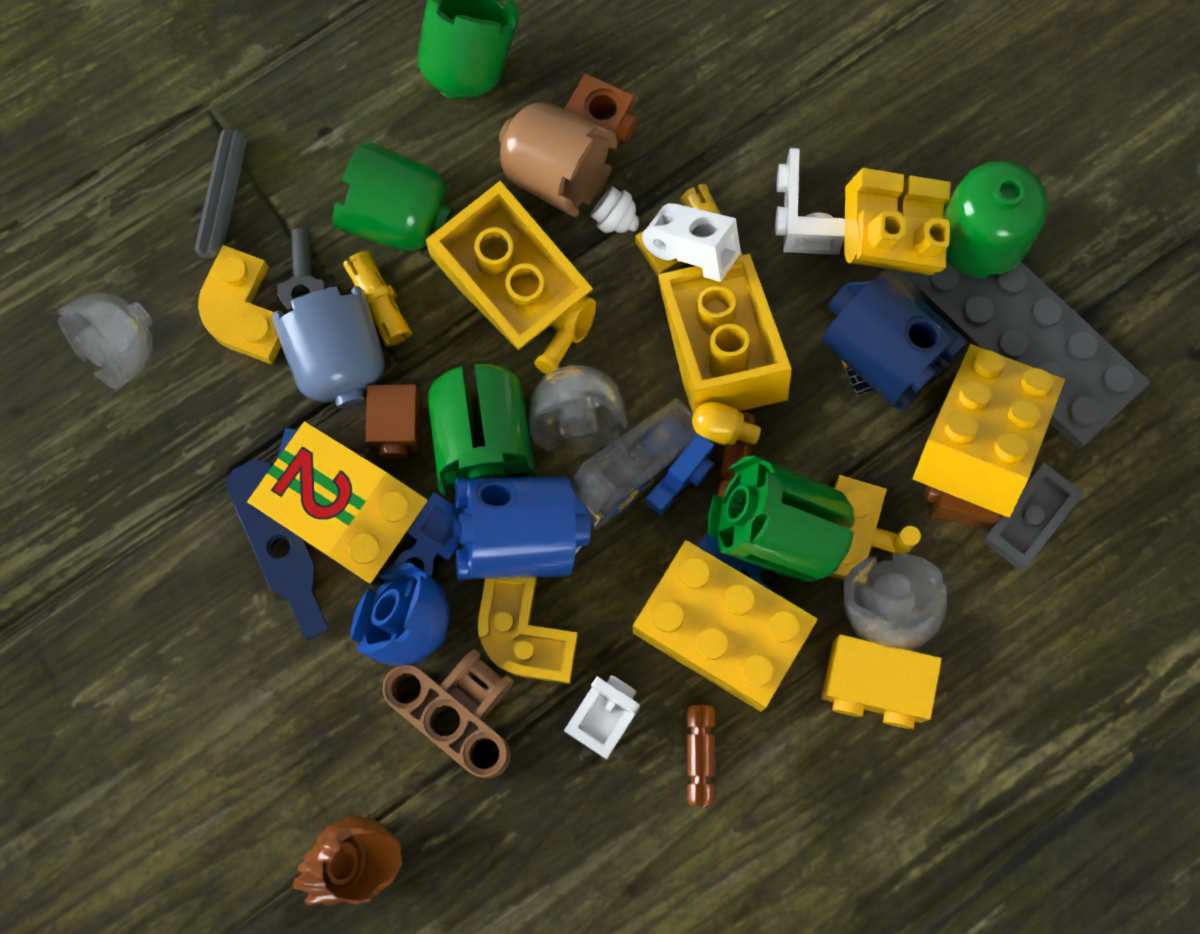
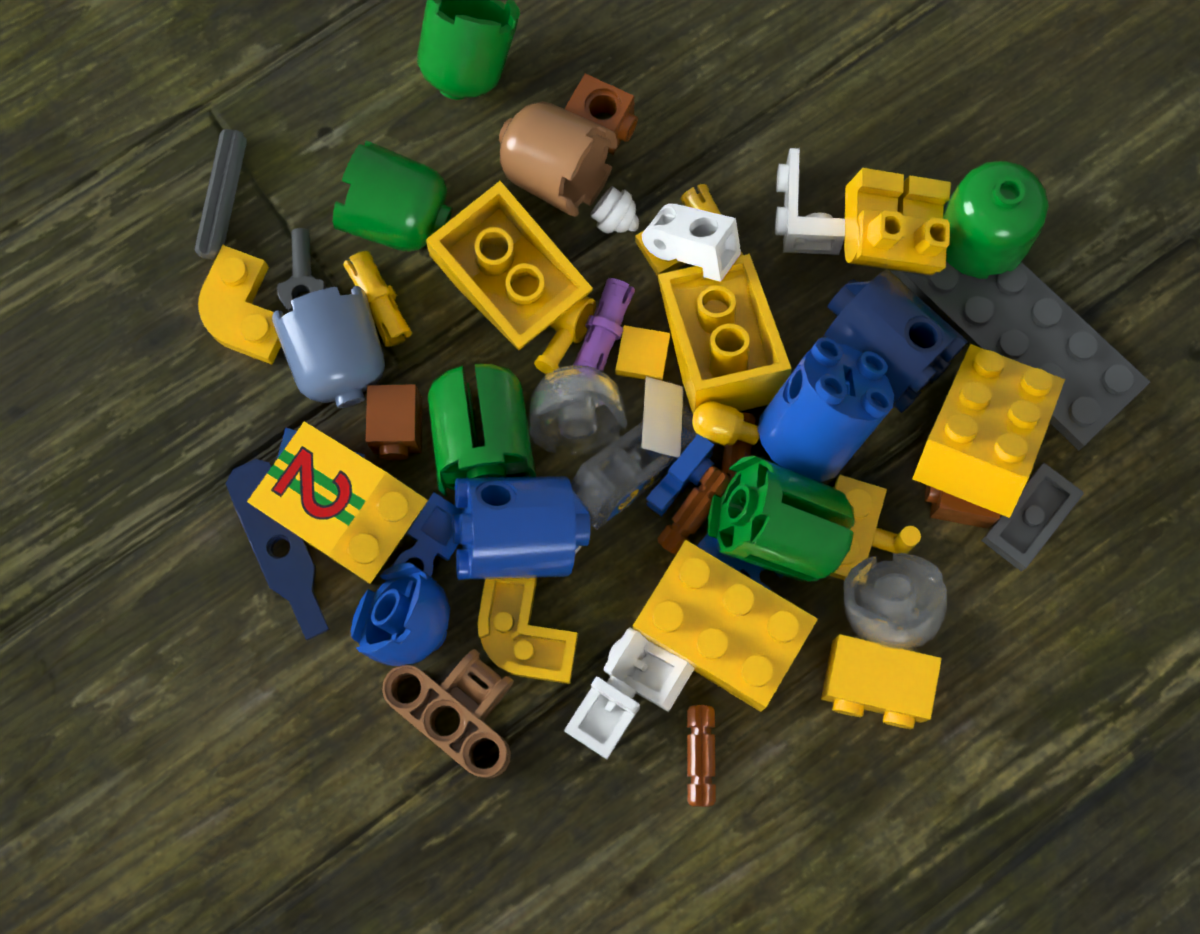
clear cylinder [57,292,153,390] -> none
dark orange hair [292,814,403,906] -> none
none -> medium lavender pin [573,278,635,377]
none -> white bracket [604,627,695,712]
none -> yellow tile [616,325,670,381]
none -> white sticker [641,376,683,458]
none -> dark orange axle [658,466,732,555]
none -> blue cylinder [757,337,894,482]

